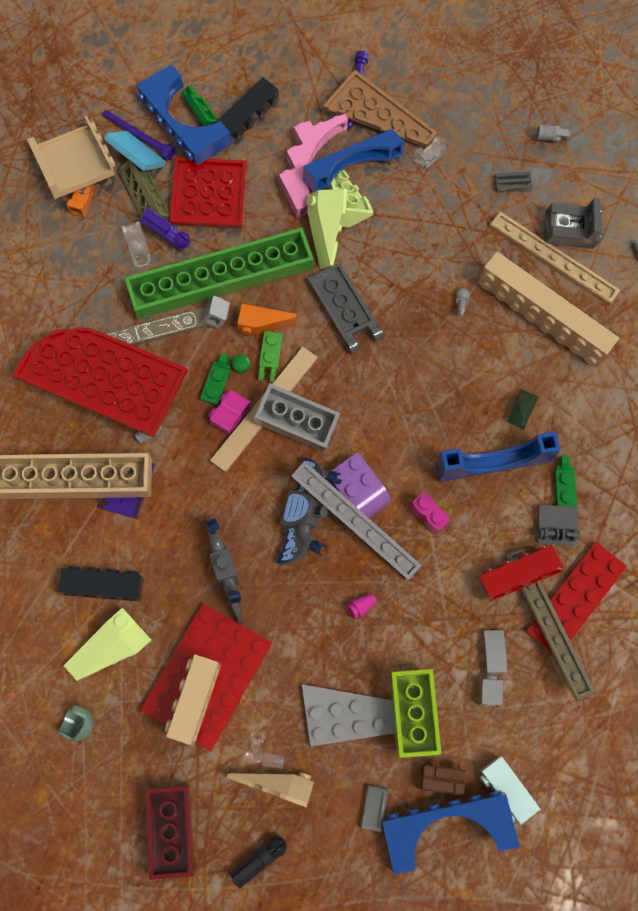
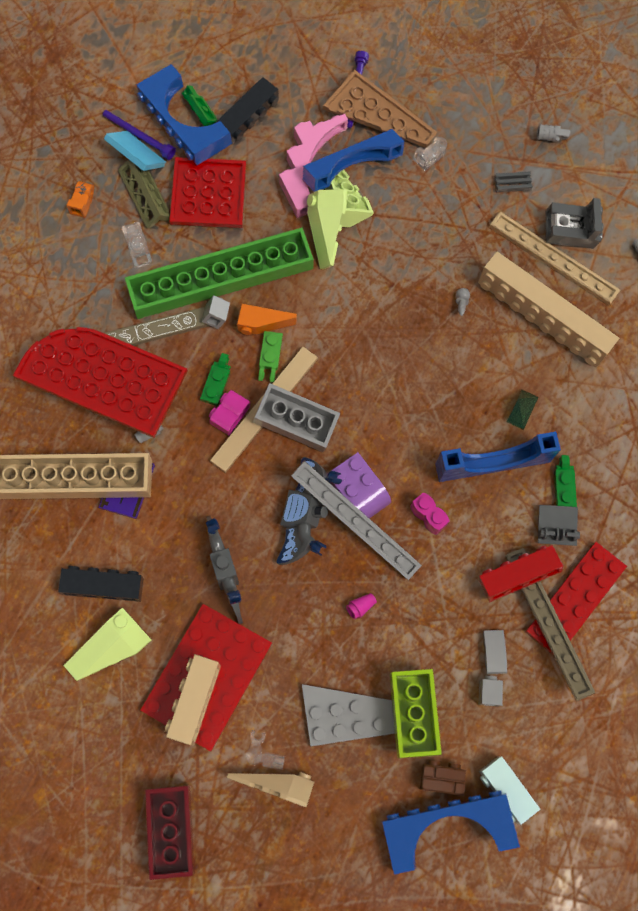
tan panel [27,116,116,199] -> none
sand green hair [57,705,94,741] -> none
dark purple piece [139,208,190,250] -> none
black piece [229,836,287,889] -> none
green tile [232,354,250,374] -> none
dark grey hinge [308,262,384,354] -> none
dark grey tile [360,785,388,832] -> none

